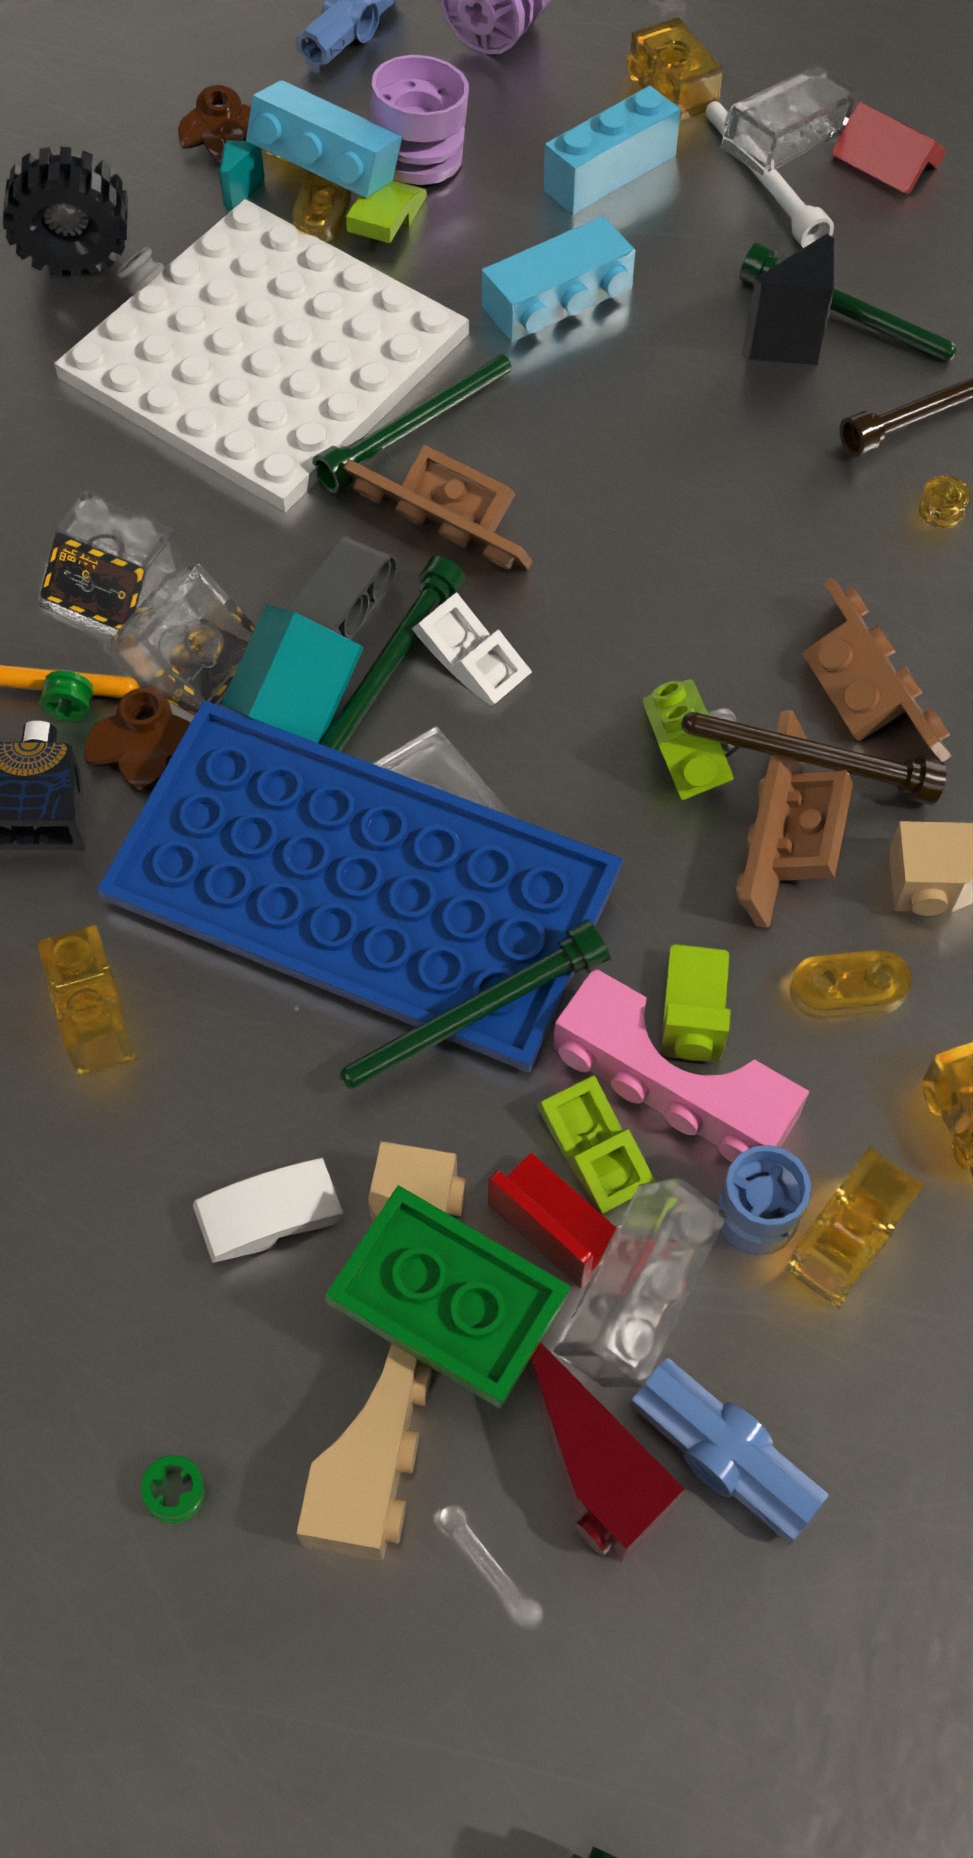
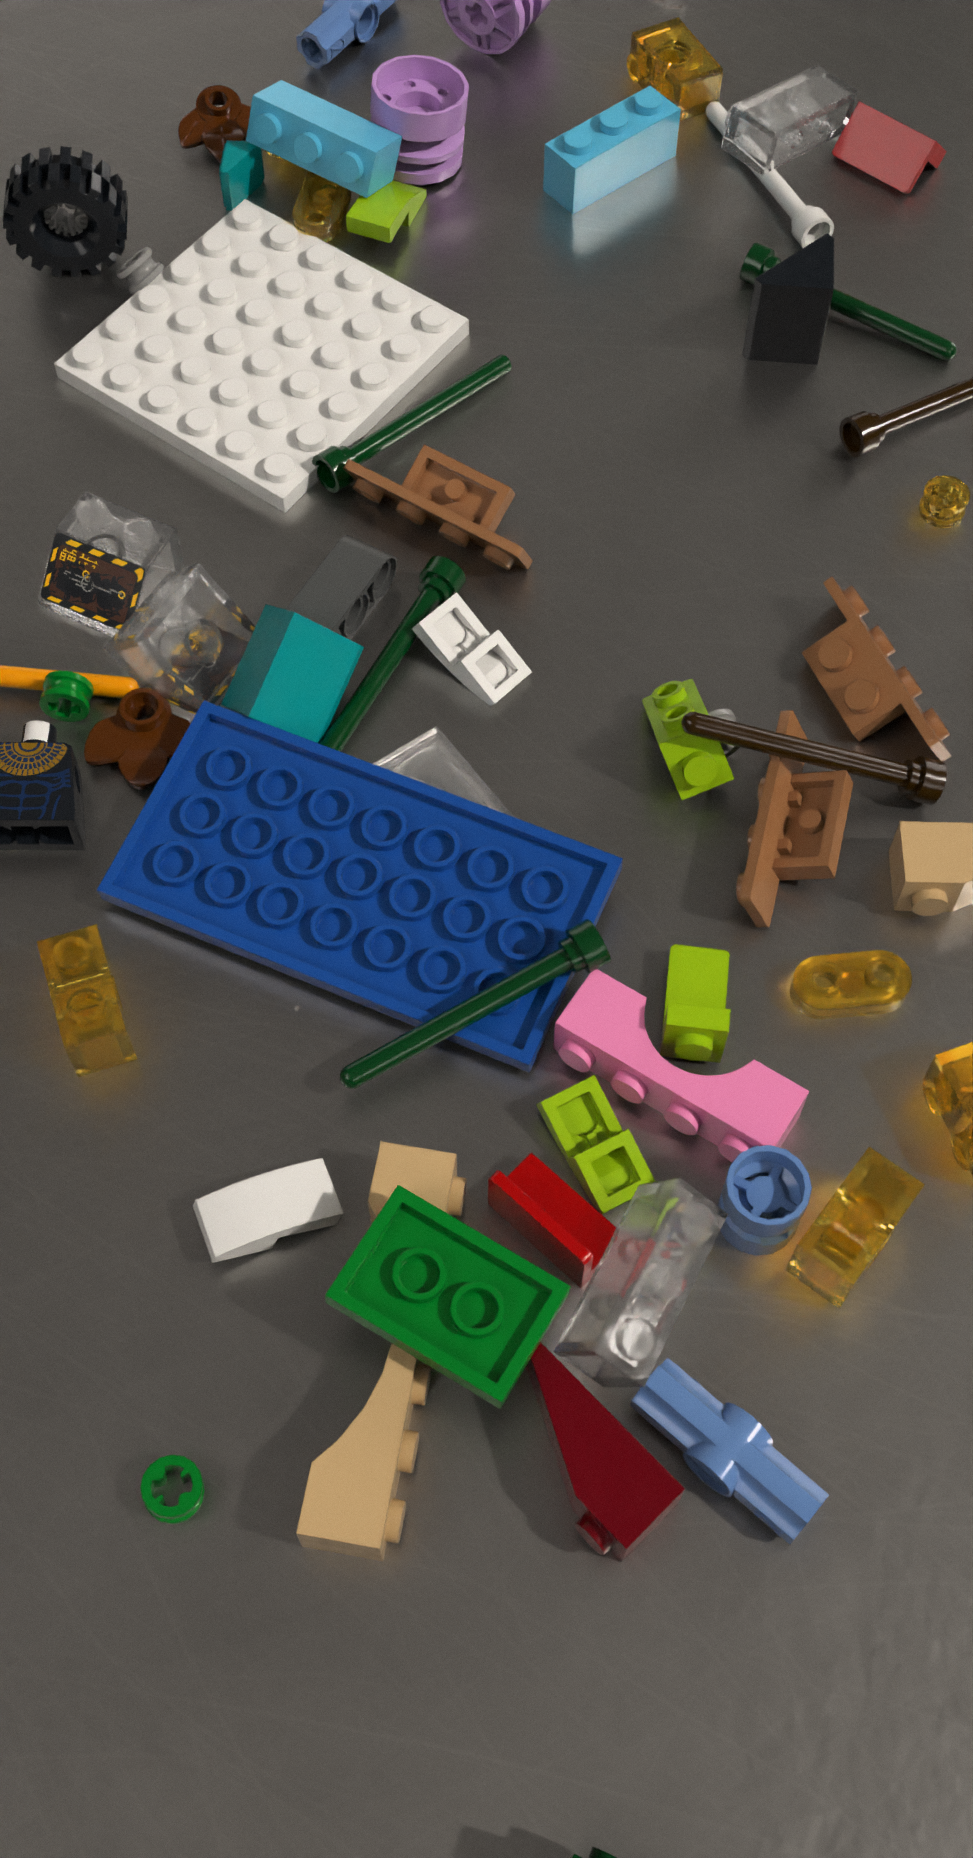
clear hinge [439,1504,543,1630] -> none
medium azure brick [482,216,636,342] -> none

